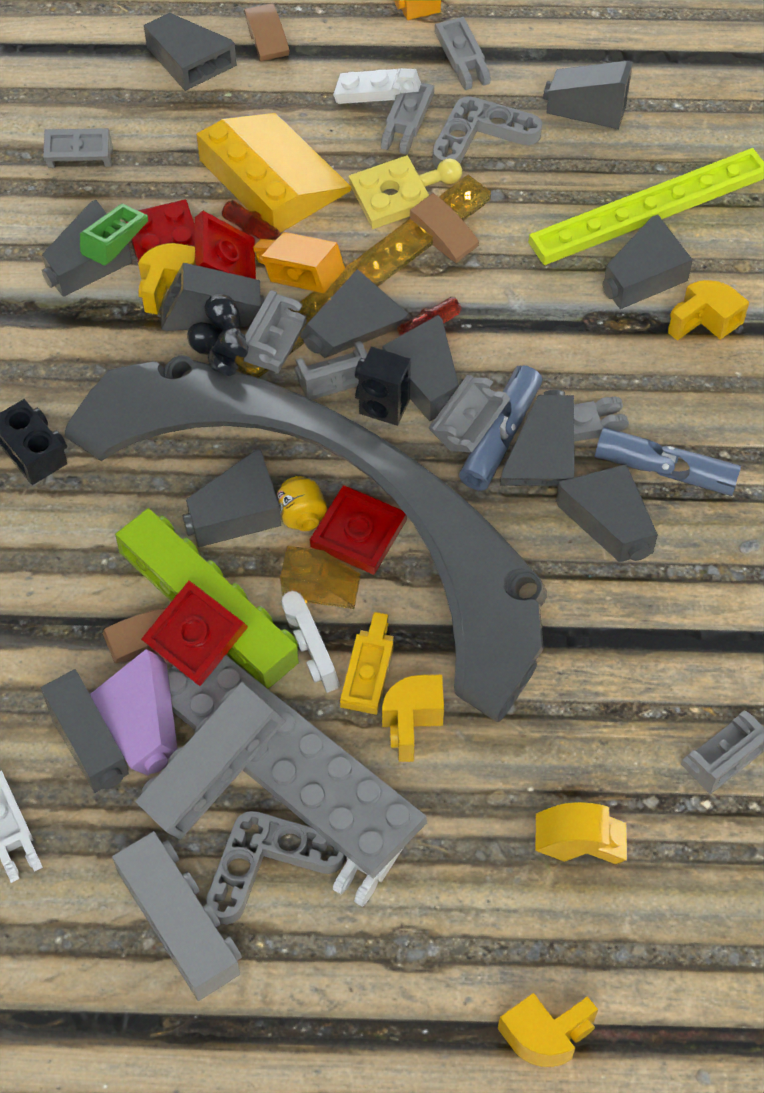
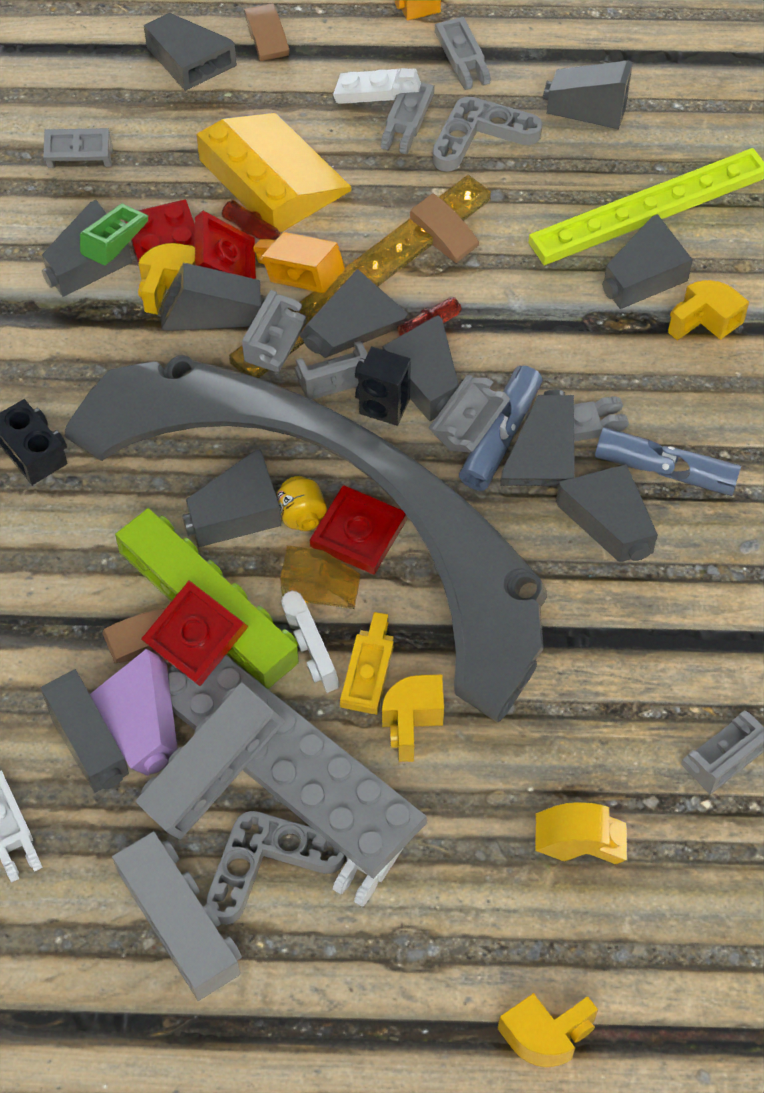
black piece [187,294,249,376] -> none
light yellow plate [349,155,462,229] -> none

